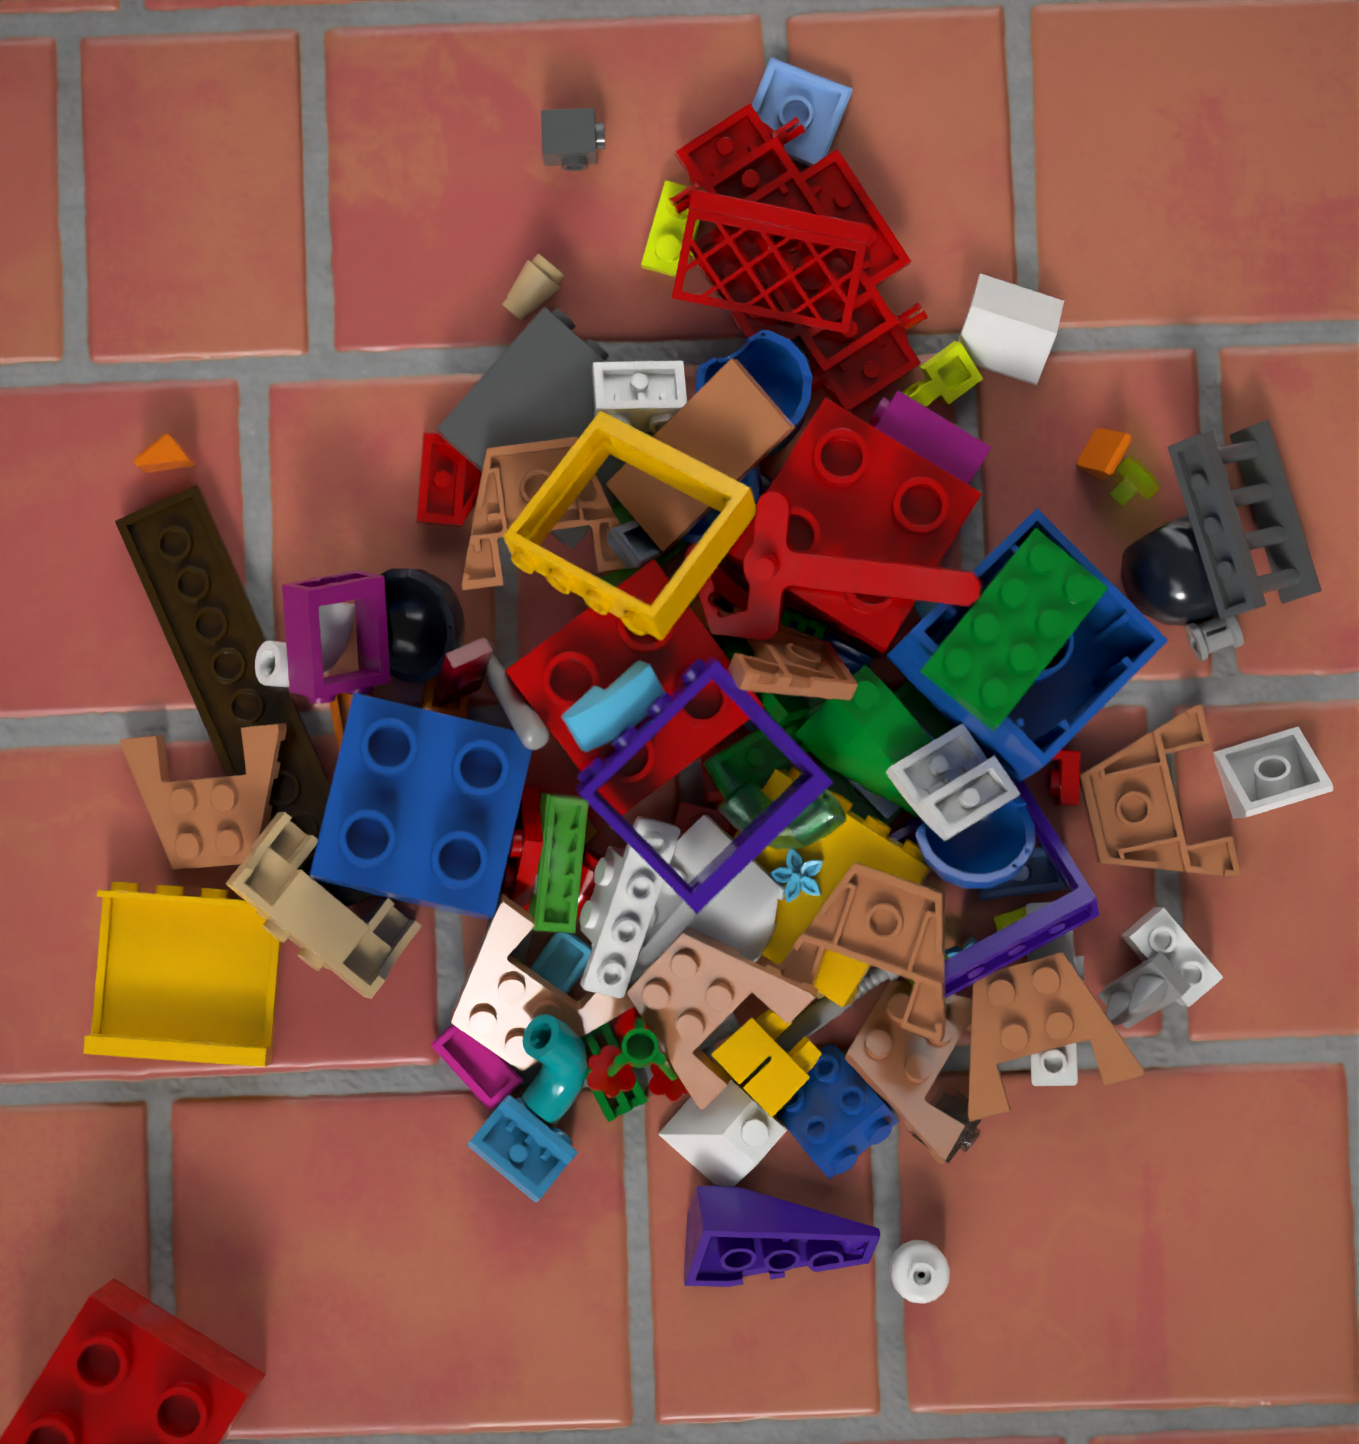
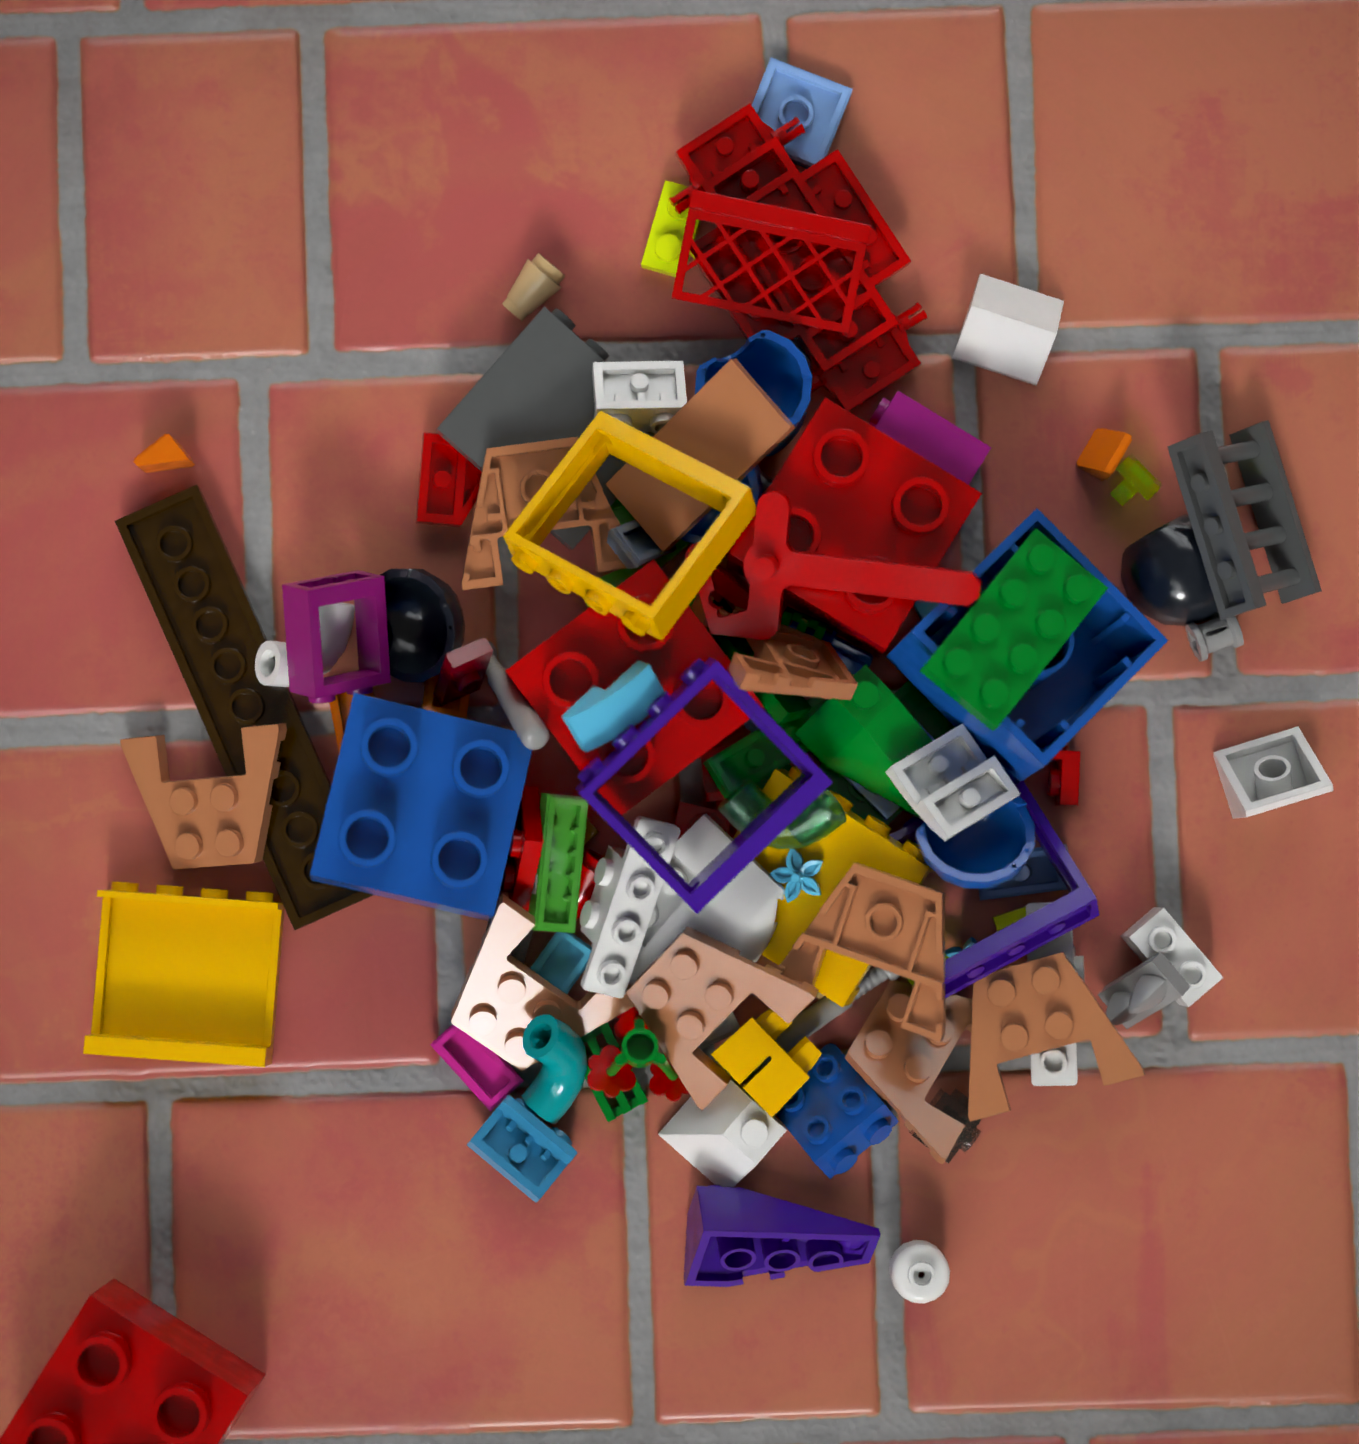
tan bracket [225,812,422,999] -> none
dark grey brick [541,108,605,171] -> none
neon yellow plate [901,341,983,407] -> none
nougat wing [1079,704,1242,877] -> none

